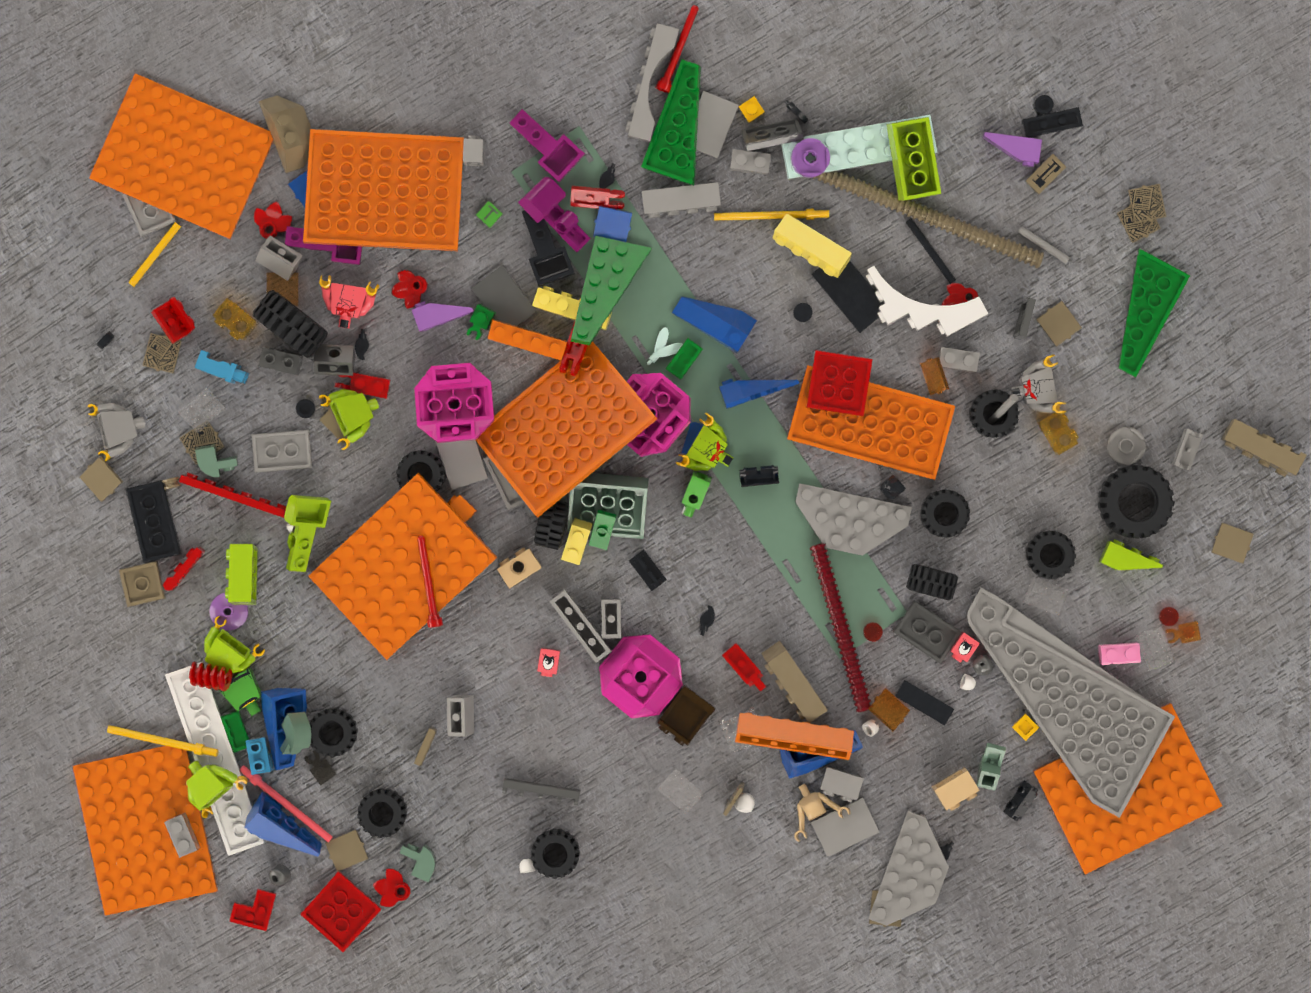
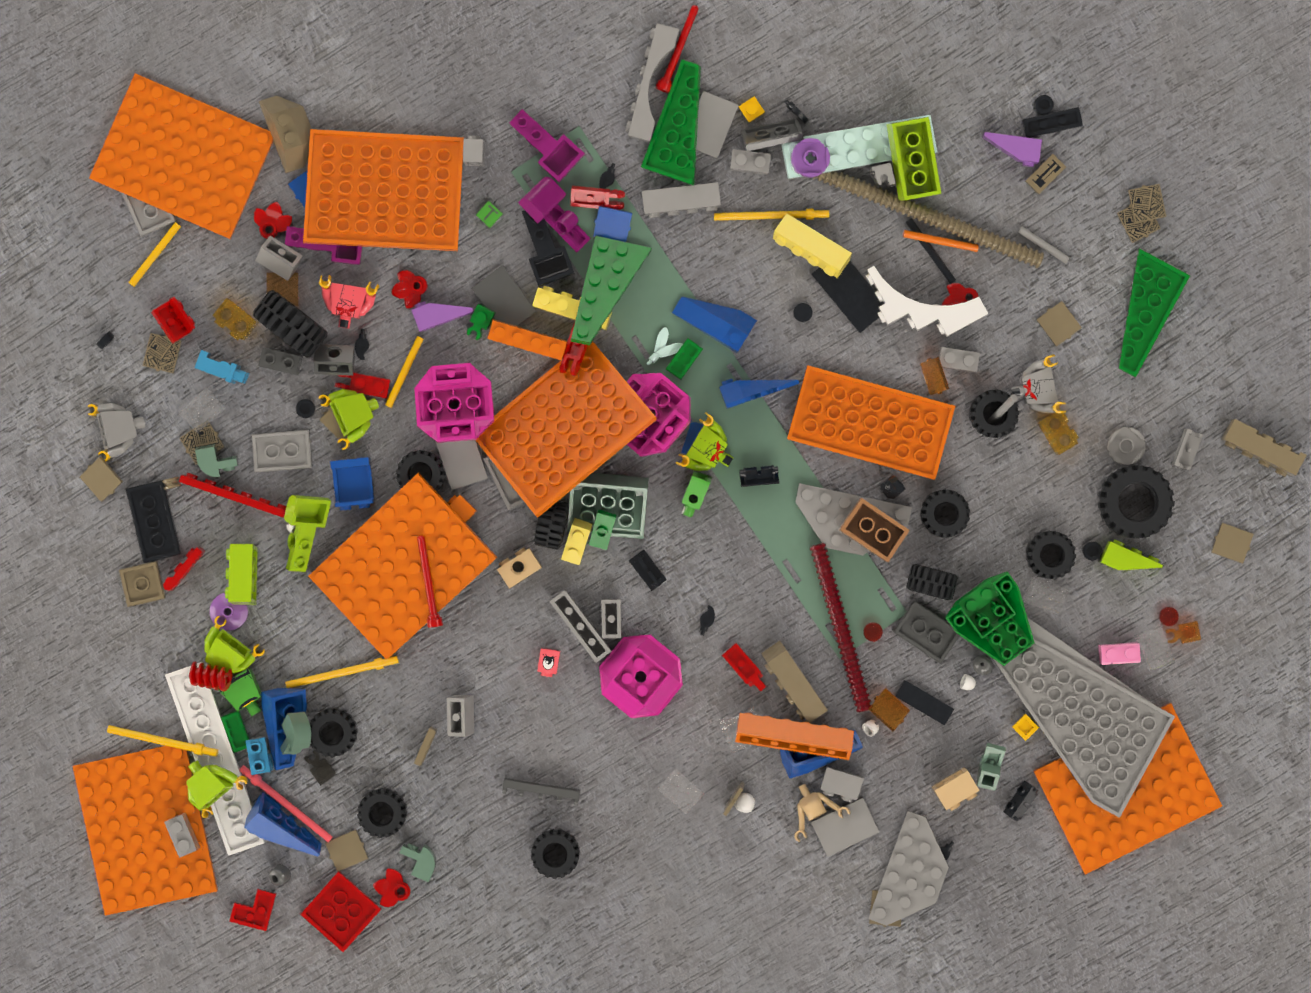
white hinge [519,859,535,873] -> none
dark brown panel [657,685,716,746] -> none
red plate [806,350,873,416] -> none
coral brick [950,632,980,663] -> none
dark grey tile [1013,298,1036,340] -> none
none -> yellow bar [285,656,399,688]
none -> blue panel [330,457,375,511]
none -> yellow bar [385,336,424,408]
none -> medium nougat brick [839,498,910,562]
none -> light grey hinge [870,163,895,188]
none -> orange bar [903,230,979,252]
none -> green wedge [945,572,1035,666]
none -> black tile [1082,541,1102,561]

